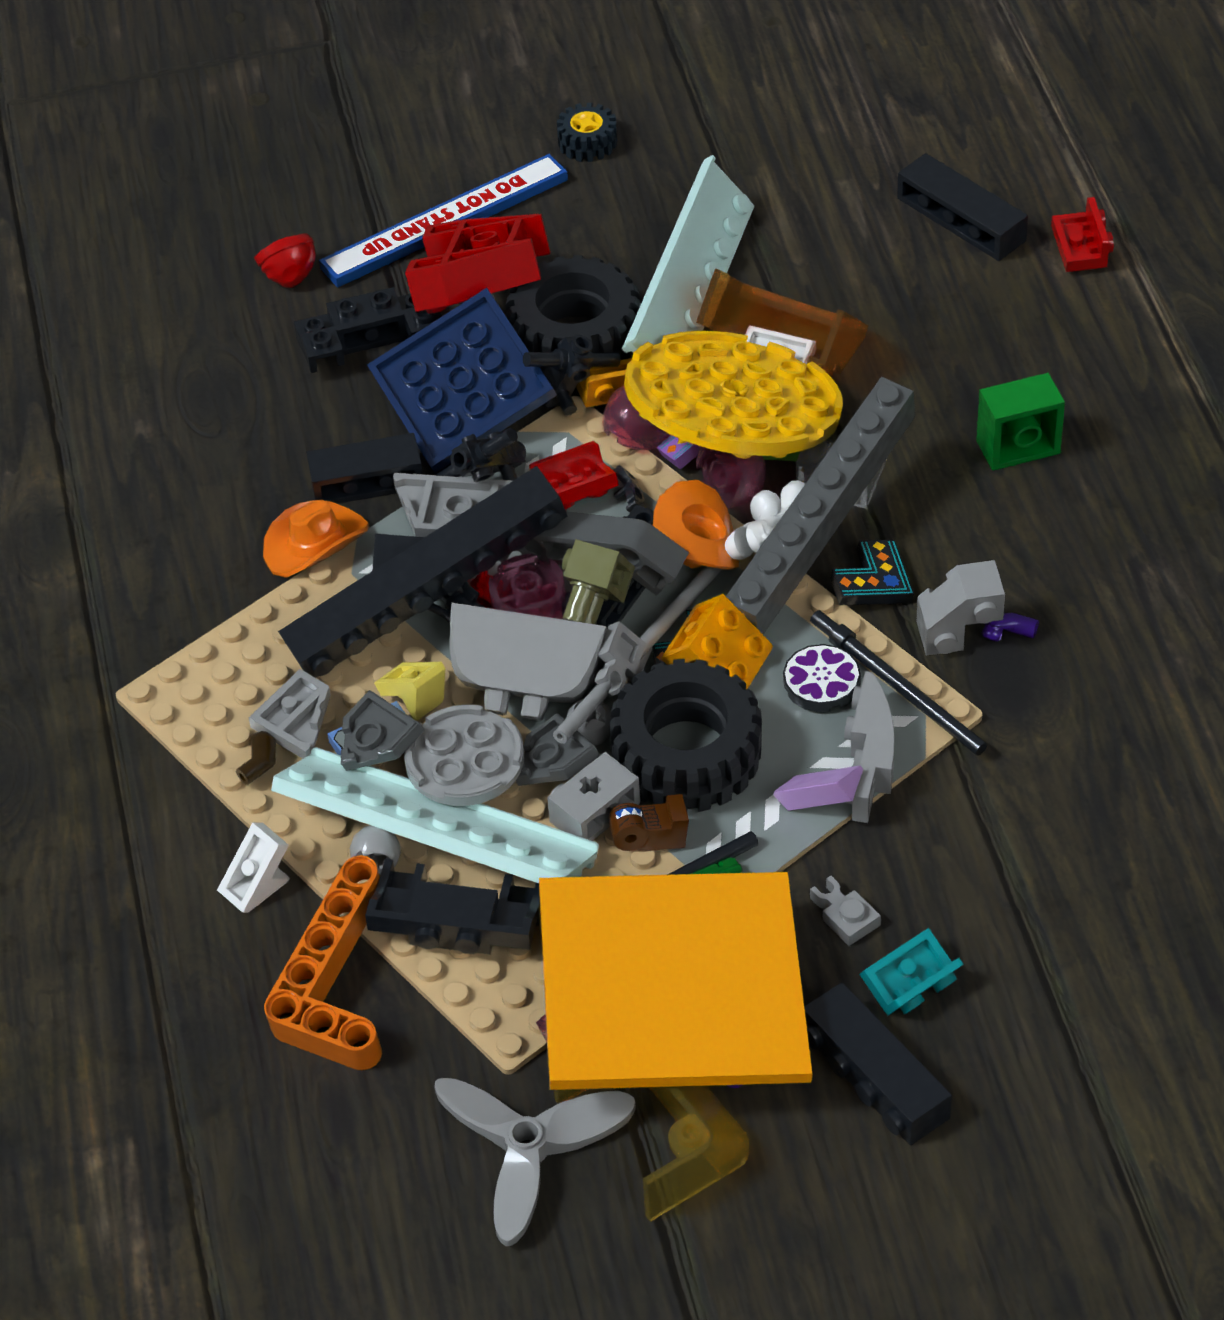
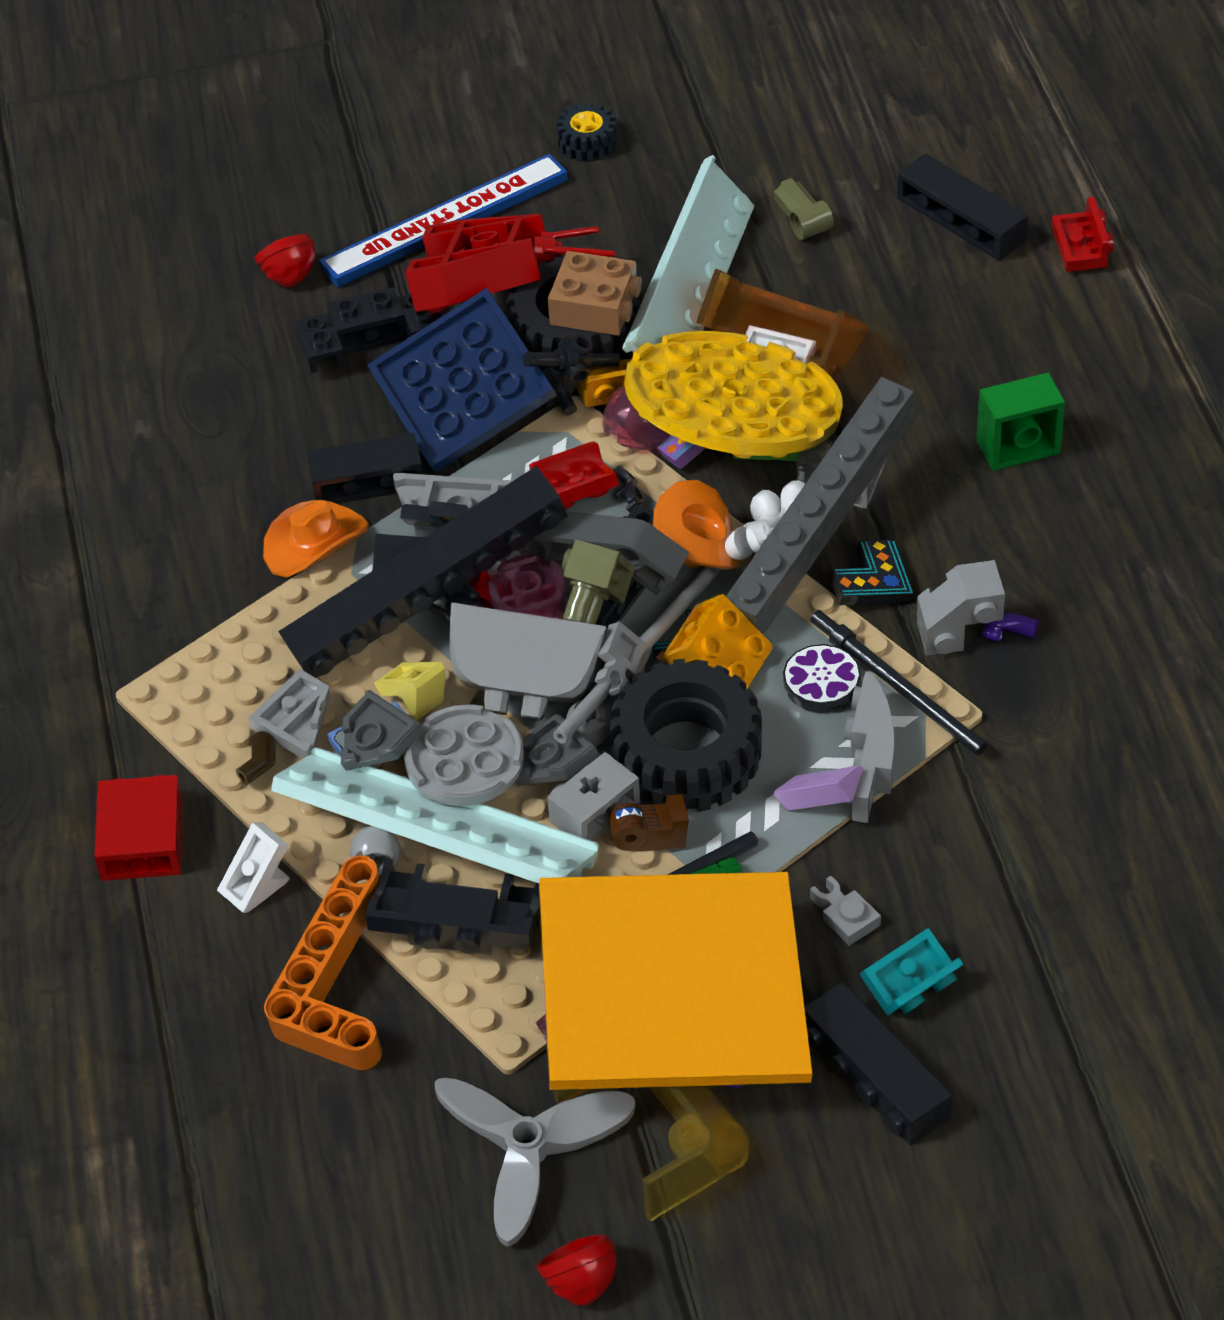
black piece [436,428,526,482] -> none
clear pink cylinder [696,447,766,509] -> none
none -> red brick [95,775,183,881]
none -> black tile [400,501,470,528]
none -> red plant [532,226,616,263]
none -> red hat [536,1234,617,1307]
none -> medium nougat brick [548,251,642,336]
none -> olive piece [774,178,834,240]

